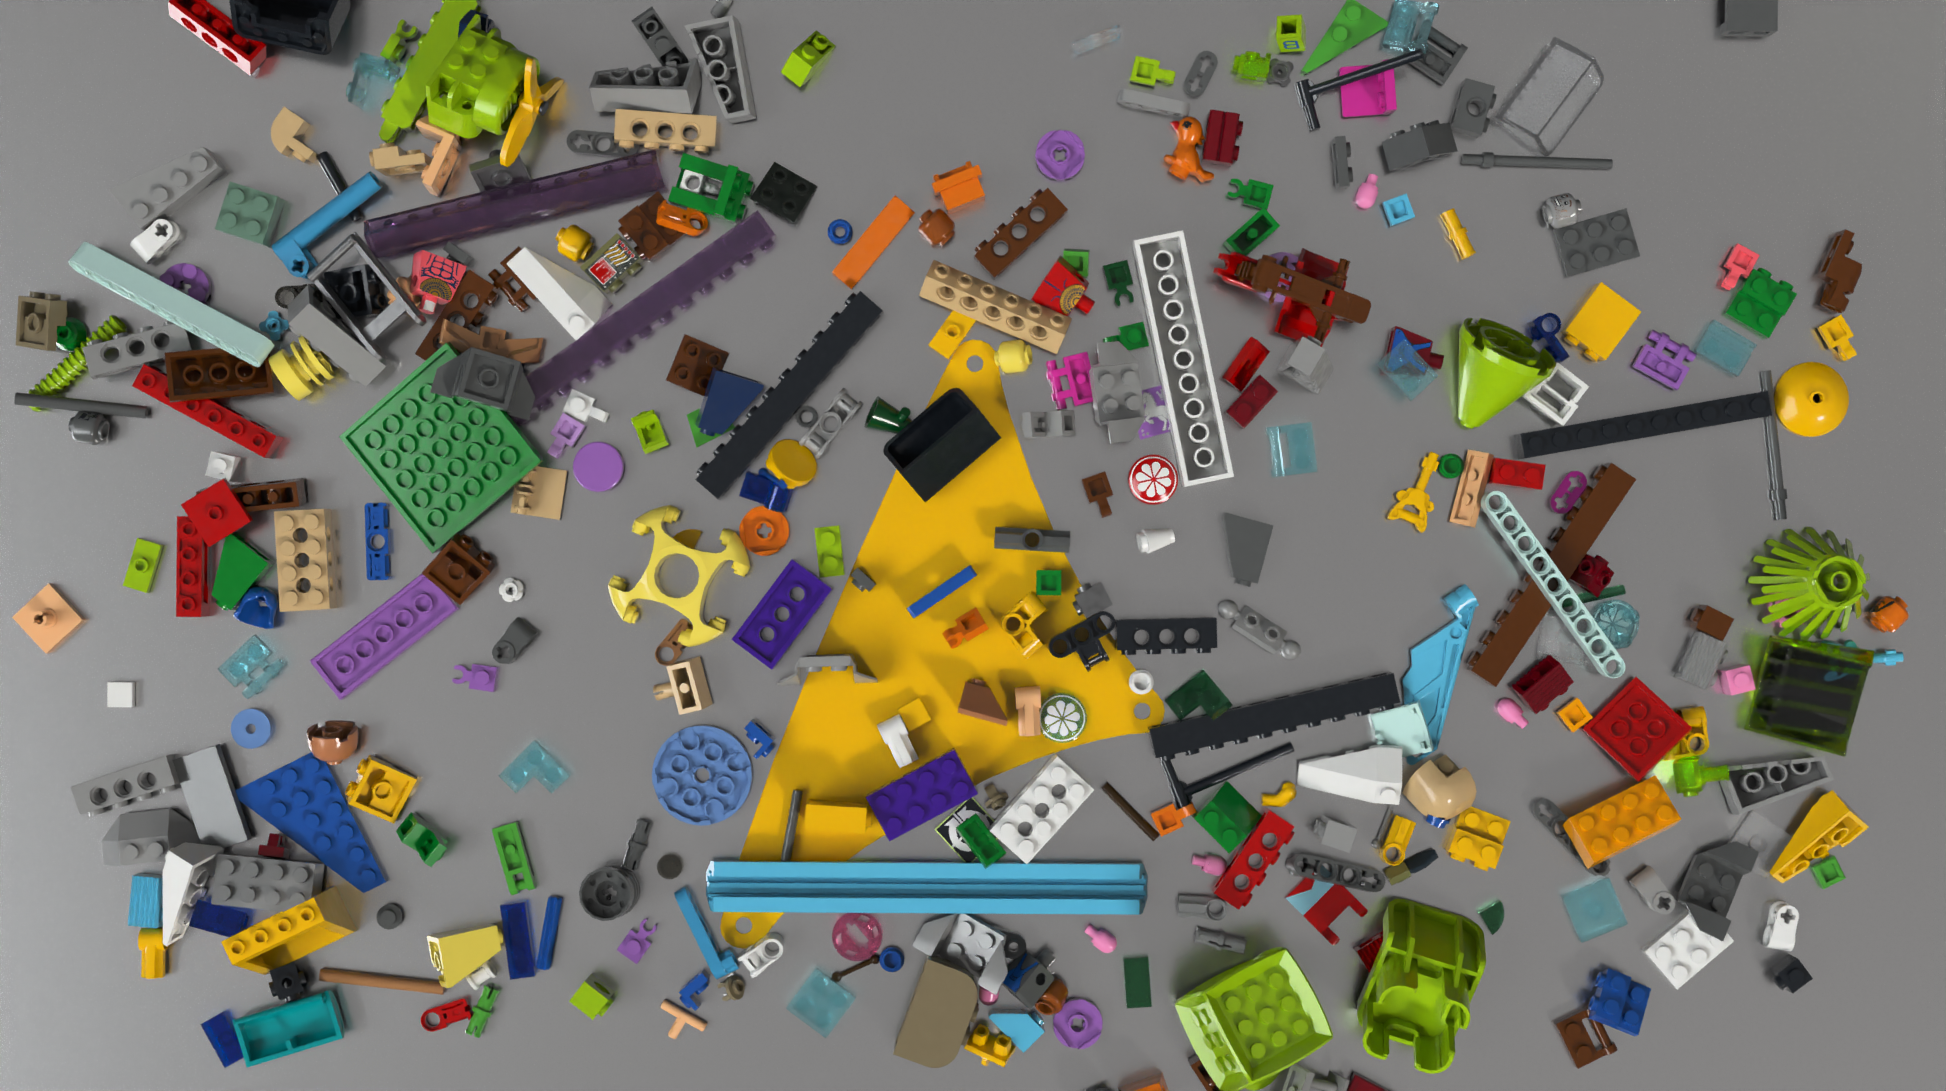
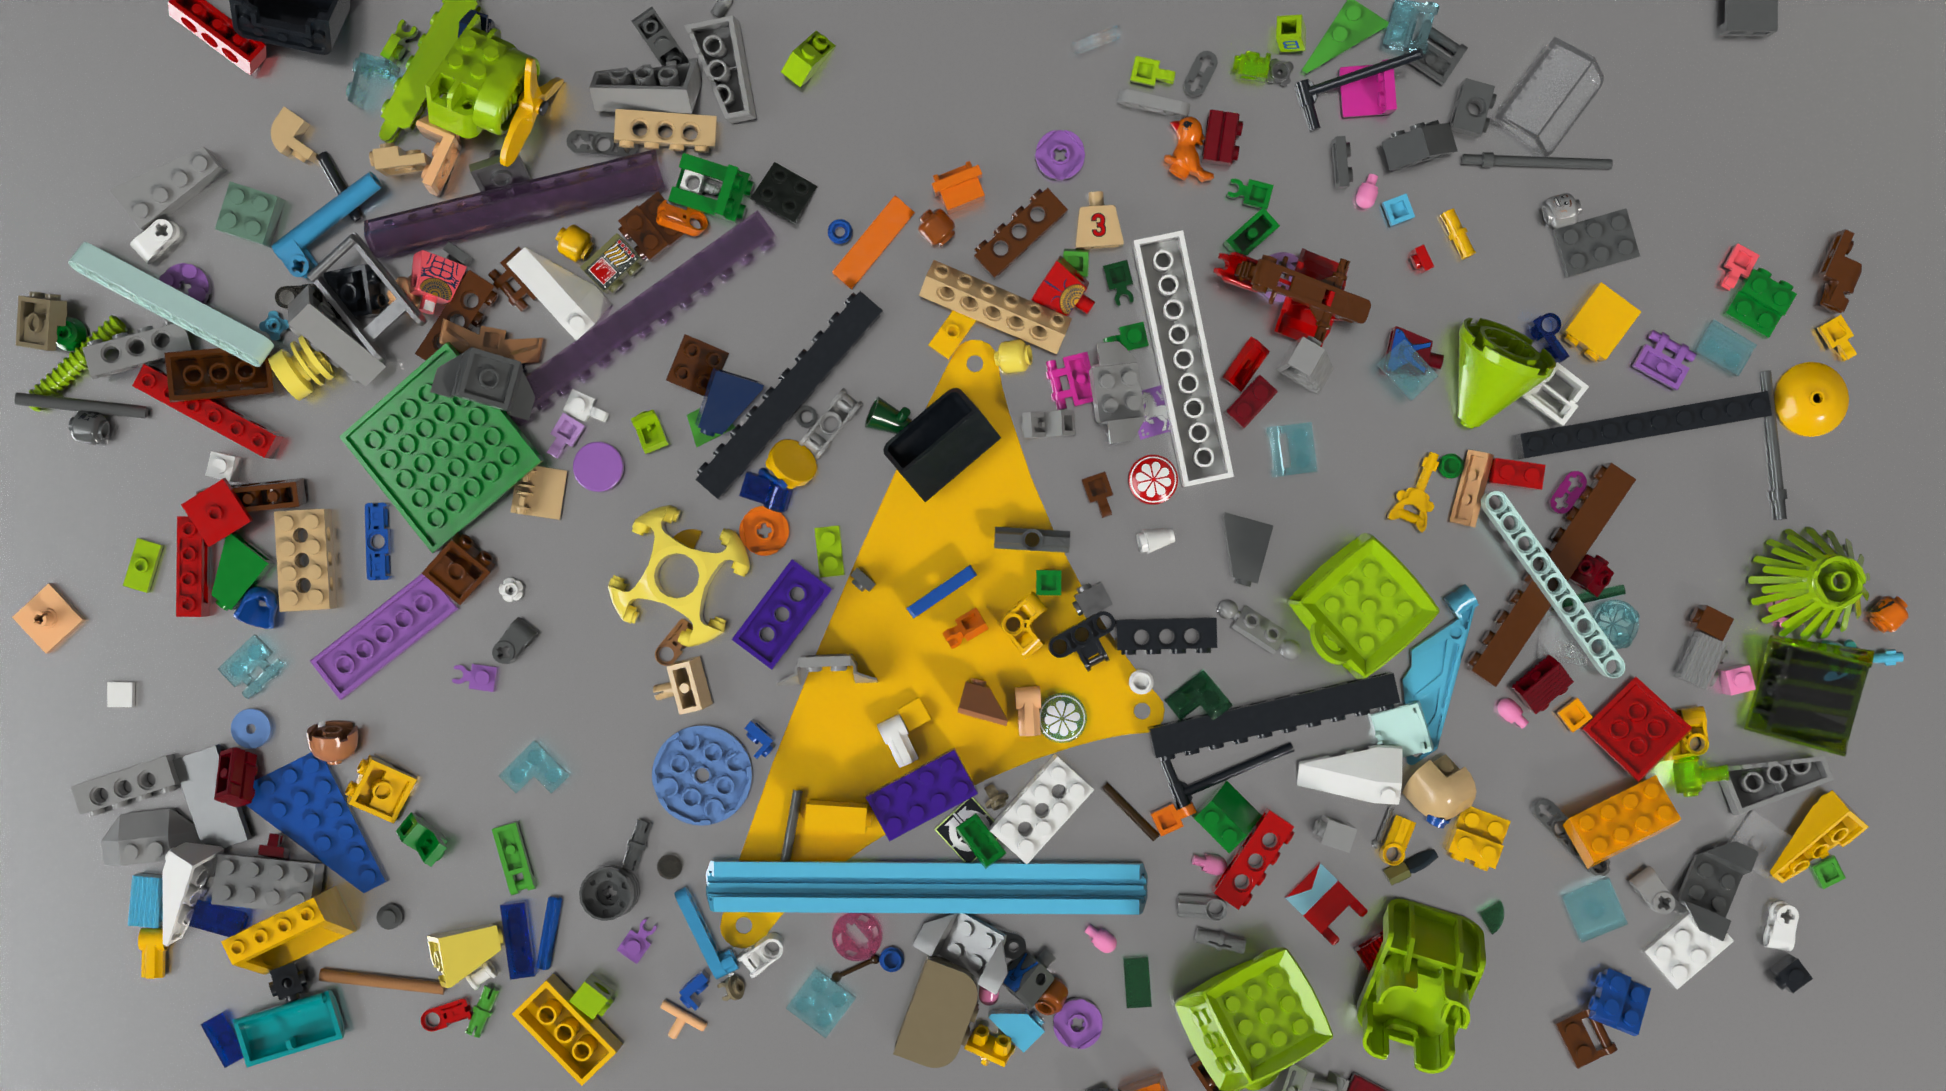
yellow arm [1262,782,1297,807] -> none
dark grey beam [1286,854,1385,892] -> none
none -> dark red brick [214,747,258,807]
none -> yellow brick [512,973,623,1086]
none -> tan torso [1075,191,1124,250]
none -> lime piece [1288,533,1439,679]
none -> red plate [1410,244,1434,274]

